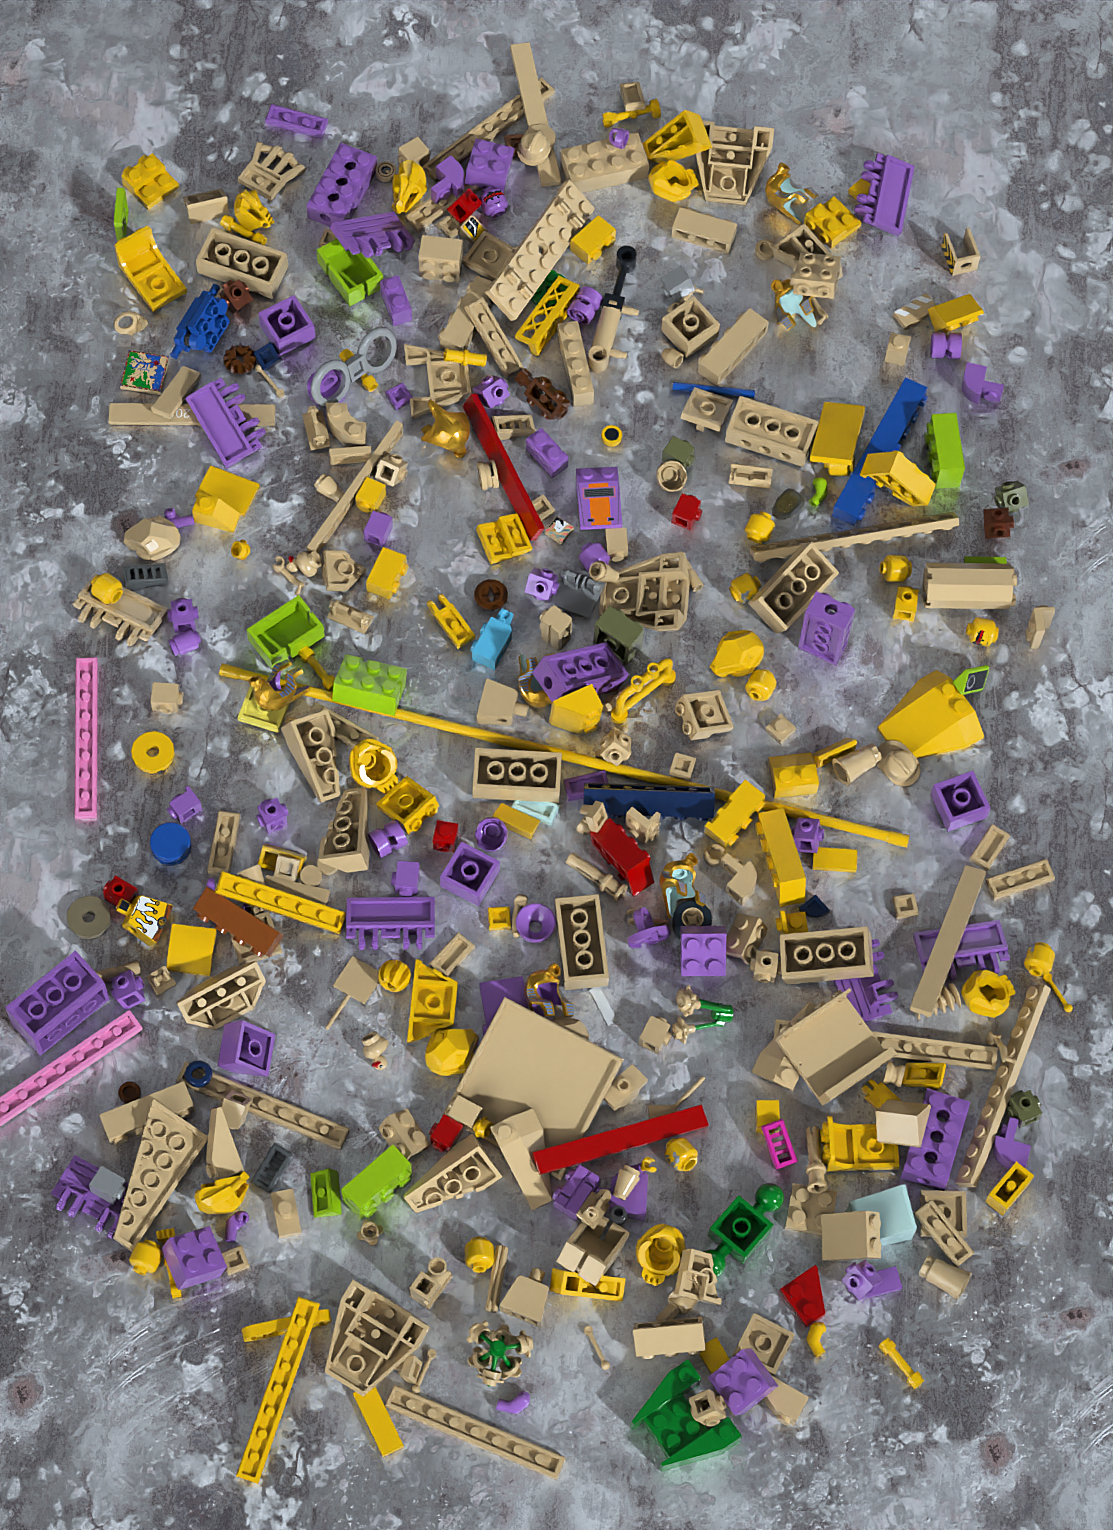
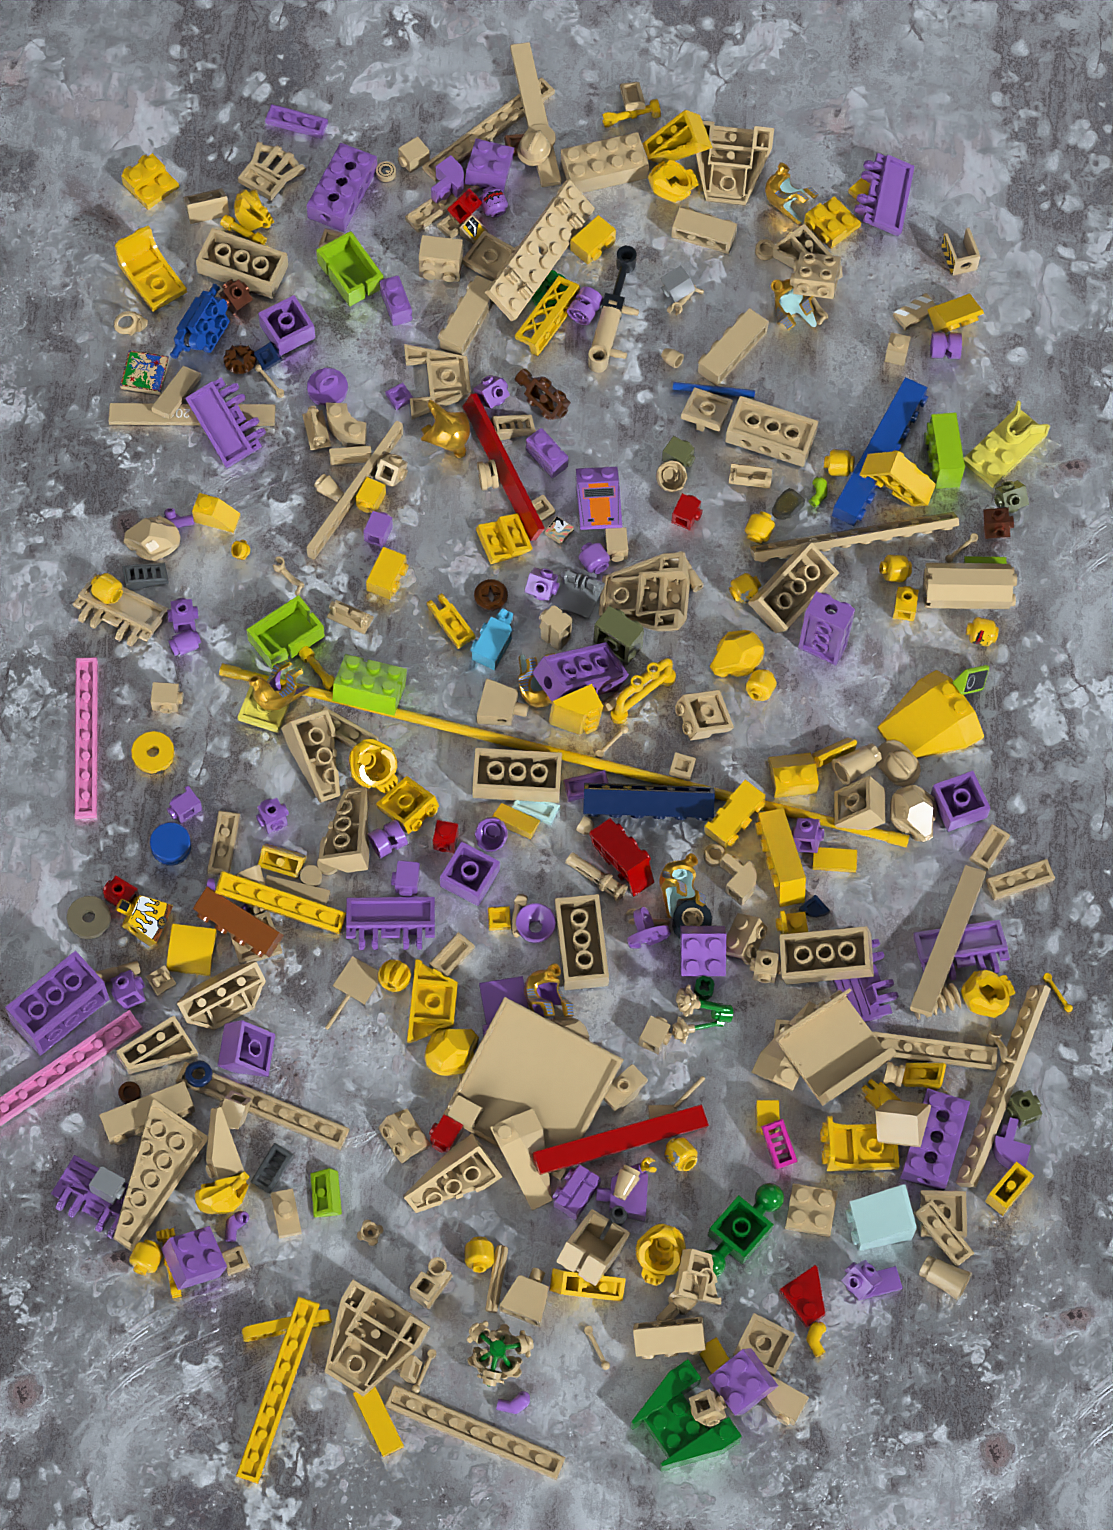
lime tile [114,188,129,242] -> none
yellow piece [195,465,260,516] -> none
tan tile [273,854,301,882] -> none
tan animal [286,551,322,577] -> none
light grey bar [311,327,397,406] -> none
tan plate [322,550,367,591] -> none
medium lavender hinge [330,212,415,258] -> none
yellow bar [339,348,378,392] -> none
lime piece [341,1144,412,1220] -> none
tan animal [361,1031,389,1070] -> none
yellow helmet [391,160,427,214] -> none
yellow pin [443,348,487,367] -> none
tan tile [464,297,524,378] -> none
yellow plate [473,1117,493,1139] -> none
tan brick [557,321,594,407] -> none
tan hinge [576,1189,611,1230] -> none
tan tile [579,801,608,833] -> none
tan cone [589,561,619,583] -> none
white sticker [589,987,618,1025] -> none
tan brick [600,727,632,766] -> none
yellow tile [601,425,622,447] -> none
medium lavender tile [609,128,629,149] -> none
tan bracket [625,807,661,845] -> none
tan brick [661,296,720,358] -> none
tan plate [765,714,796,745] -> none
tan pin [805,1126,828,1194] -> none
yellow tile [810,402,865,466] -> none
tan brick [821,1211,881,1261] -> none
yellow bar [879,1337,925,1389] -> none
tan tile [892,893,919,919] -> none
medium lavender brick [962,362,1004,404] -> none
yellow head [1024,942,1055,976] -> none
tan bracket [1025,605,1055,649] -> none
none -> tan wedge [116,1016,198,1074]
none -> dark green bush [694,976,715,1000]
none -> tan slope [834,775,885,831]
none -> tan helmet [890,785,938,842]
none -> tan hinge [945,533,978,563]
none -> light yellow plate [964,400,1050,488]

